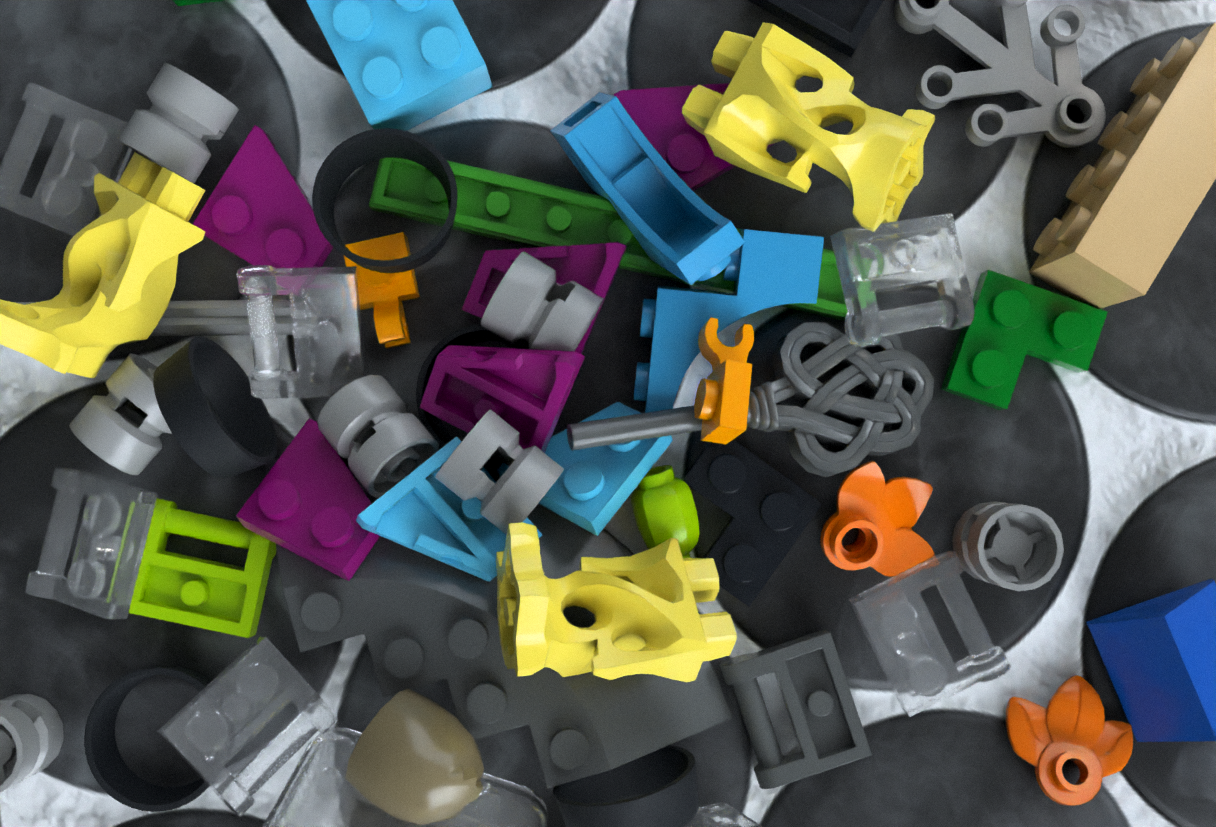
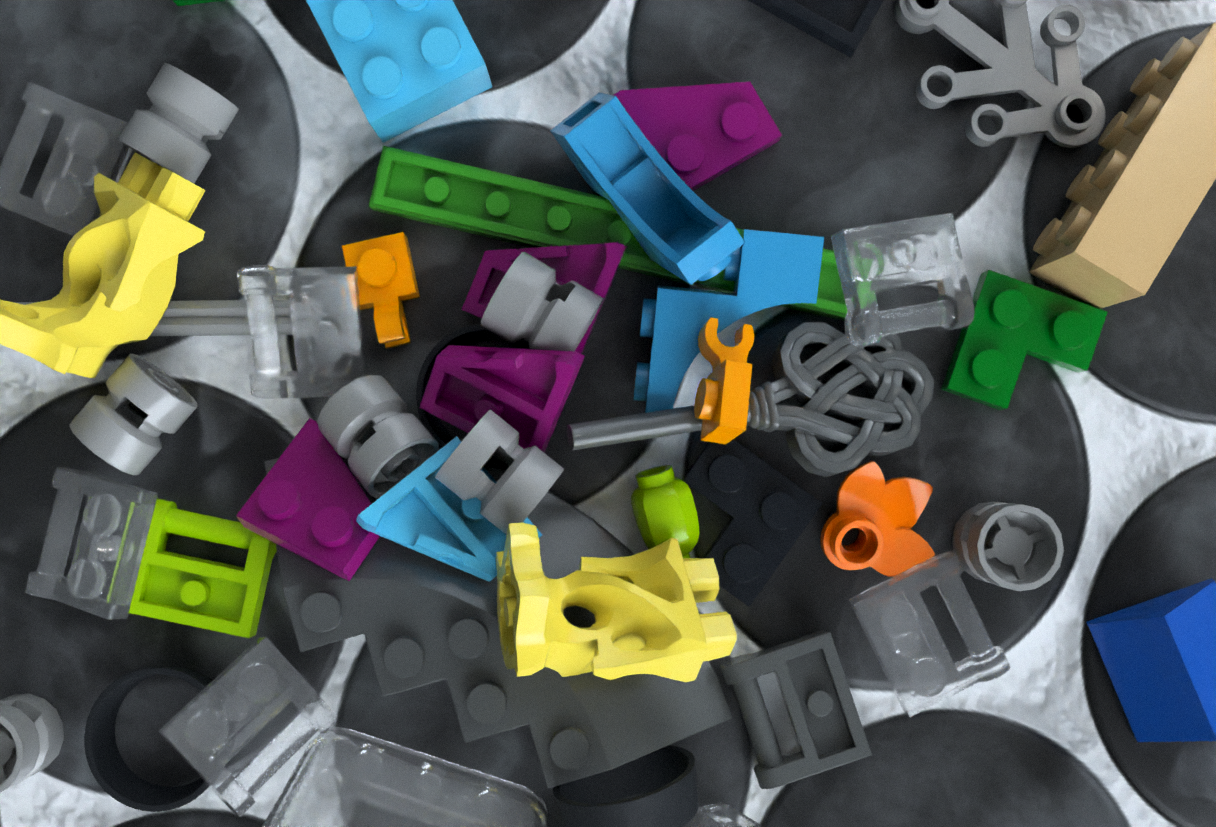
black tyre [153,336,277,479] -> none
magenta wing [193,125,333,296] -> none
black tyre [312,128,458,273] -> none
dark tan piece [345,688,484,825] -> none
medium azure wing [497,402,673,536] -> none
light yellow hips [682,22,935,232] -> none
orange plate [1006,675,1133,806] -> none

